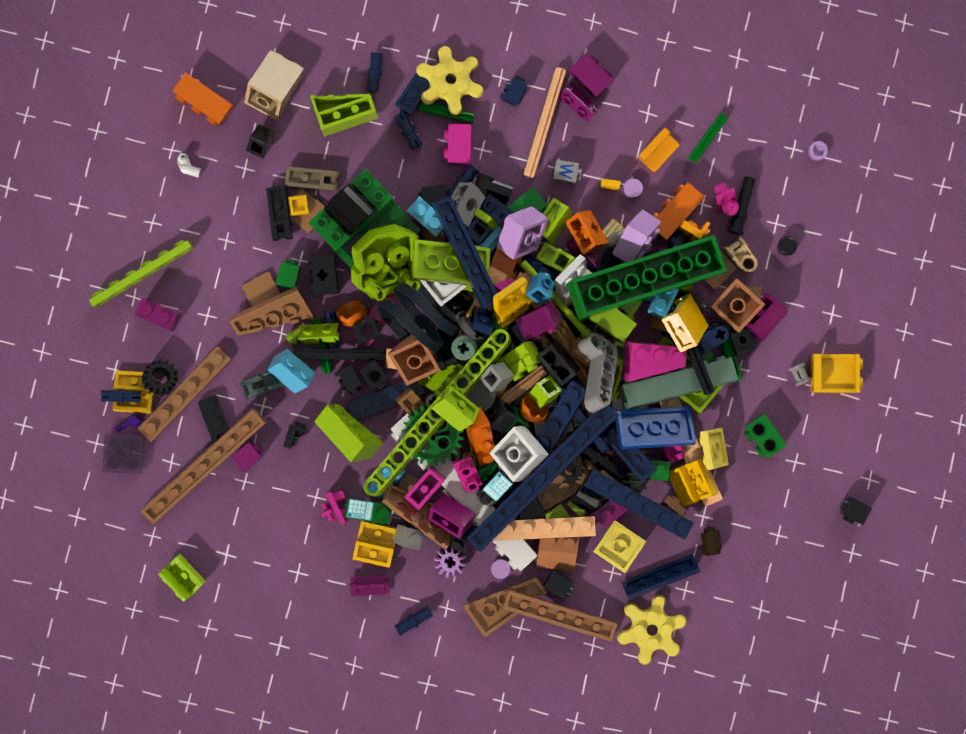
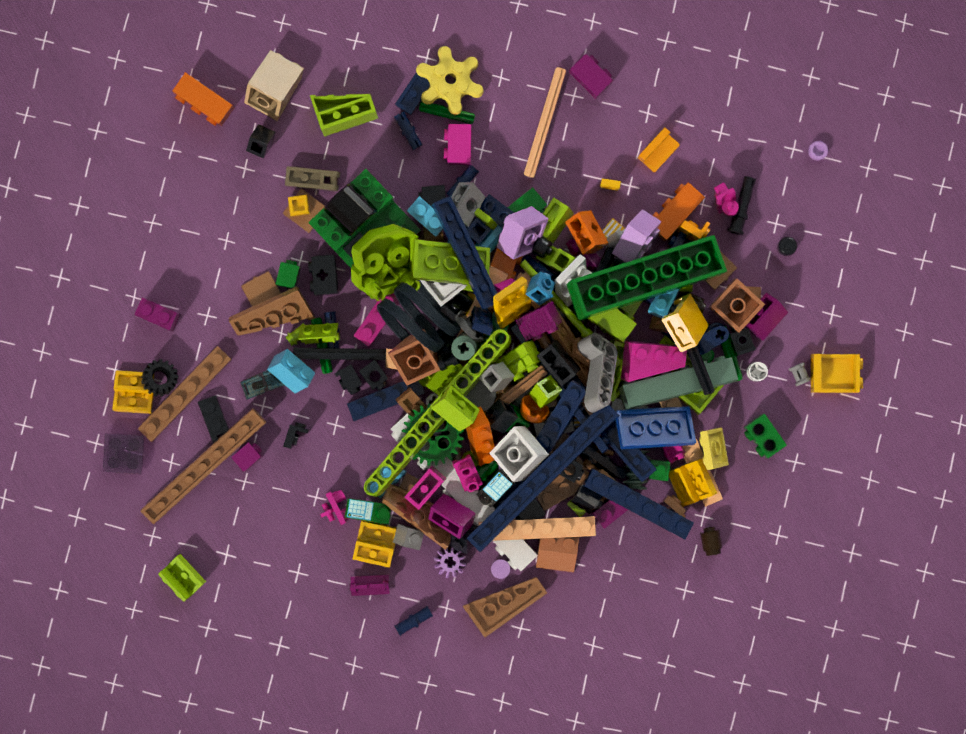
lime plate [89,240,194,308] -> none
dark blue pin [101,389,141,404] -> none
dark purple hand [115,415,142,432] -> none
white arm [177,153,201,178] -> none
black plate [266,185,293,241] -> none
lime wedge [314,404,384,462] -> none
orange hair [336,300,367,326] -> none
black brick [351,317,383,345] -> none
dark blue pin [367,52,383,92] -> none
black piece [475,173,513,203] -> none
dark blue brick [500,75,528,107] -> none
medium nougat plate [502,589,618,642] -> none
black brick [543,570,574,599] -> none
lime plate [546,503,571,519] -> none
light grey brick [553,160,582,184] -> none
magenta hinge [560,83,598,122] -> none
light yellow plate [593,520,646,573] -> none
light yellow plate [617,594,687,665] -> none
dark blue plate [621,554,700,600] -> none
lavender tile [623,179,643,198] -> none
green axle [688,113,728,163] -> none
tan piece [724,236,758,274] -> none
black brick [840,496,872,525] -> none
none -> black piece [532,237,553,258]
none -> white wheel [746,362,768,381]

